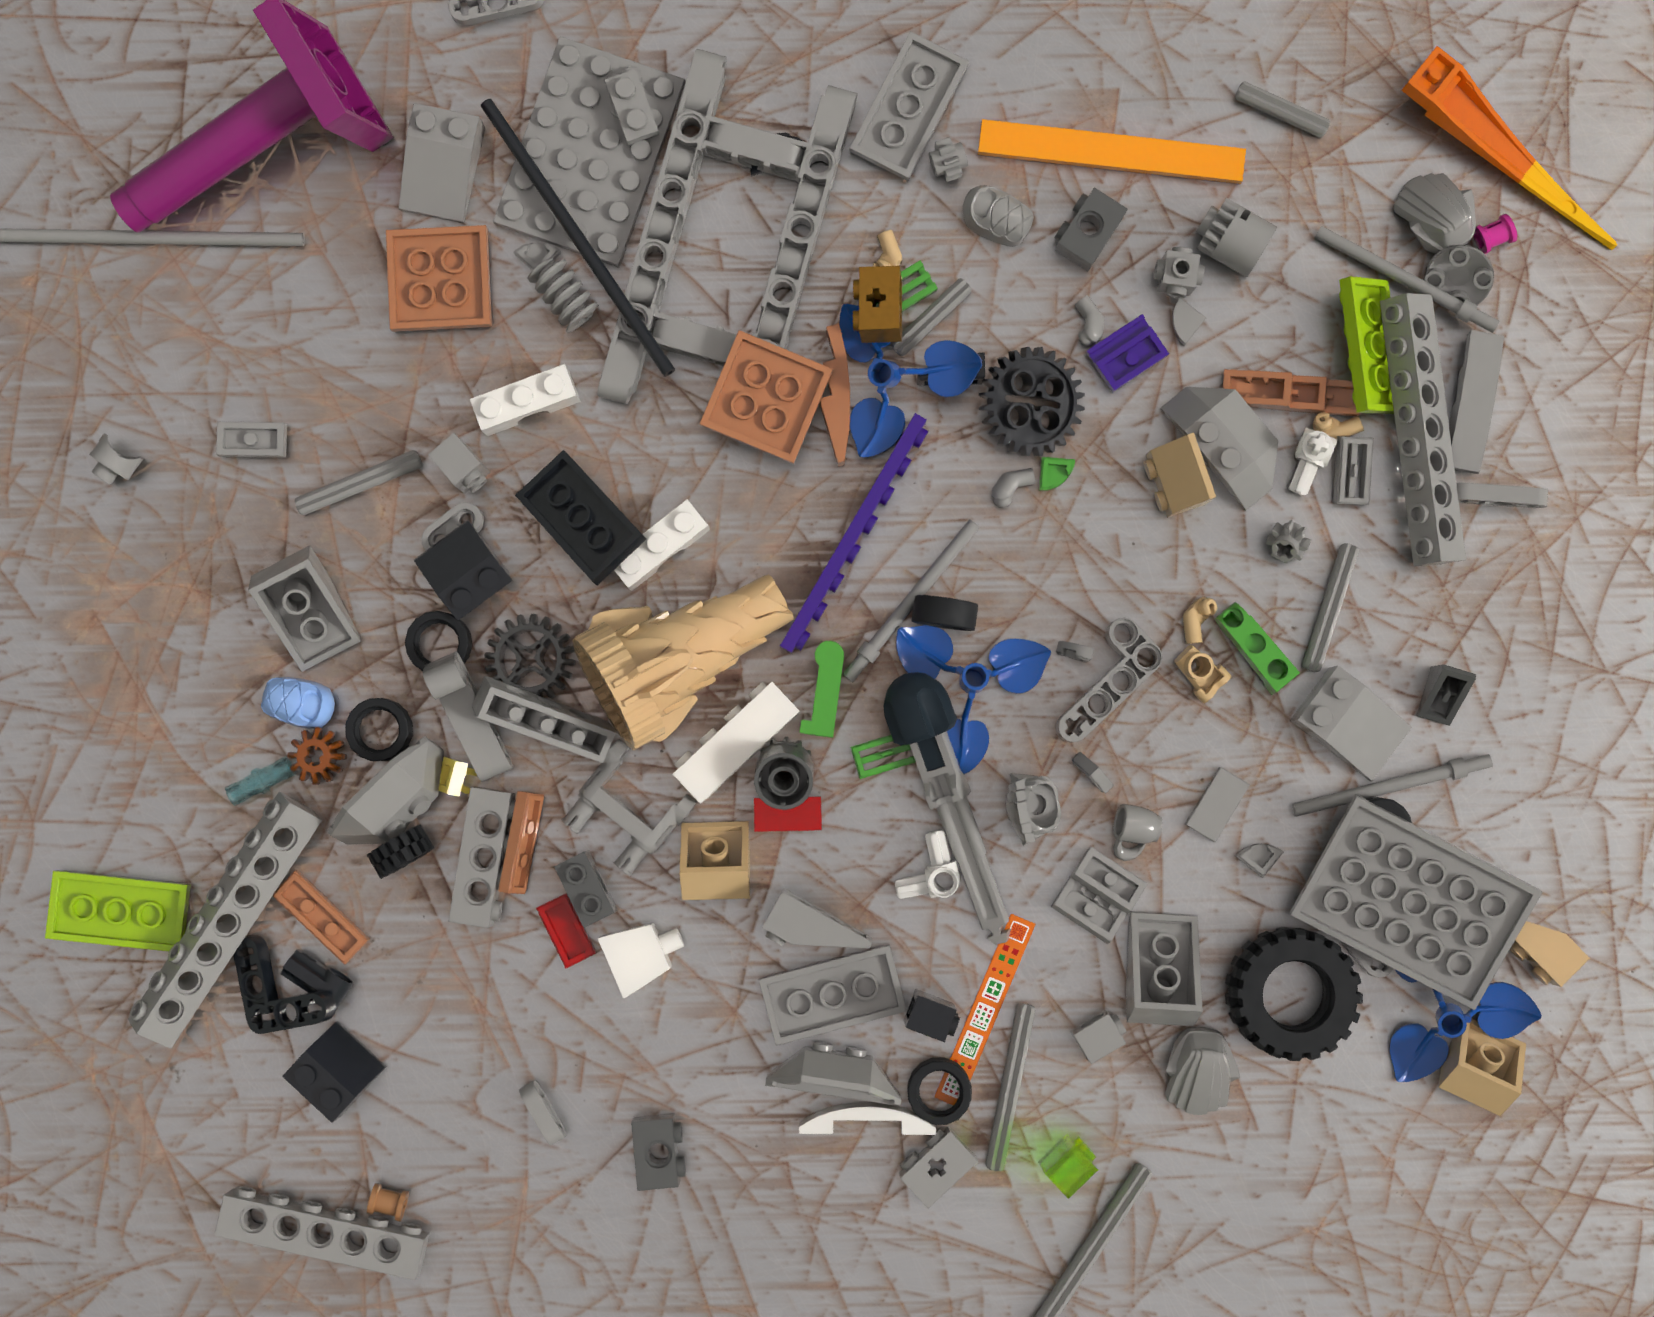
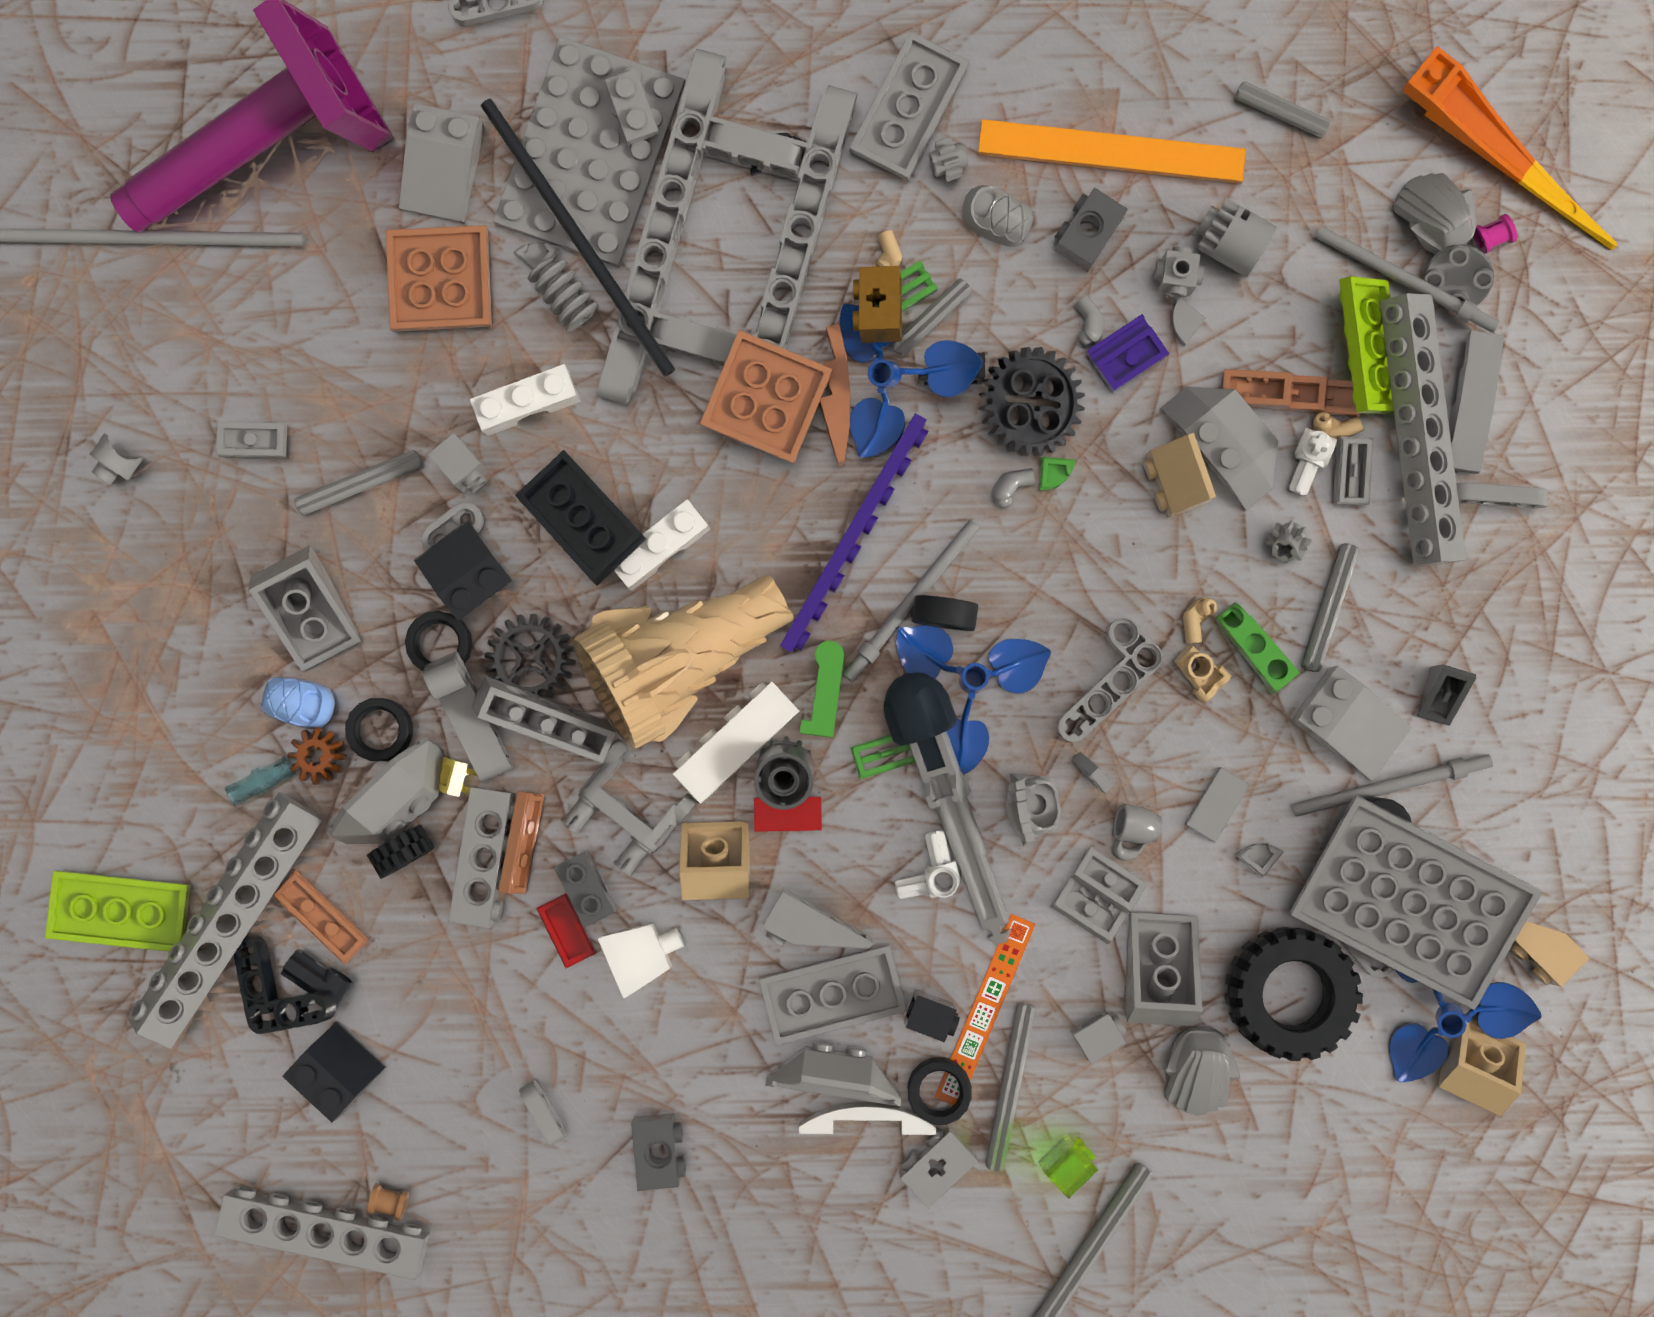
light grey tile [1056,641,1095,662] -> none

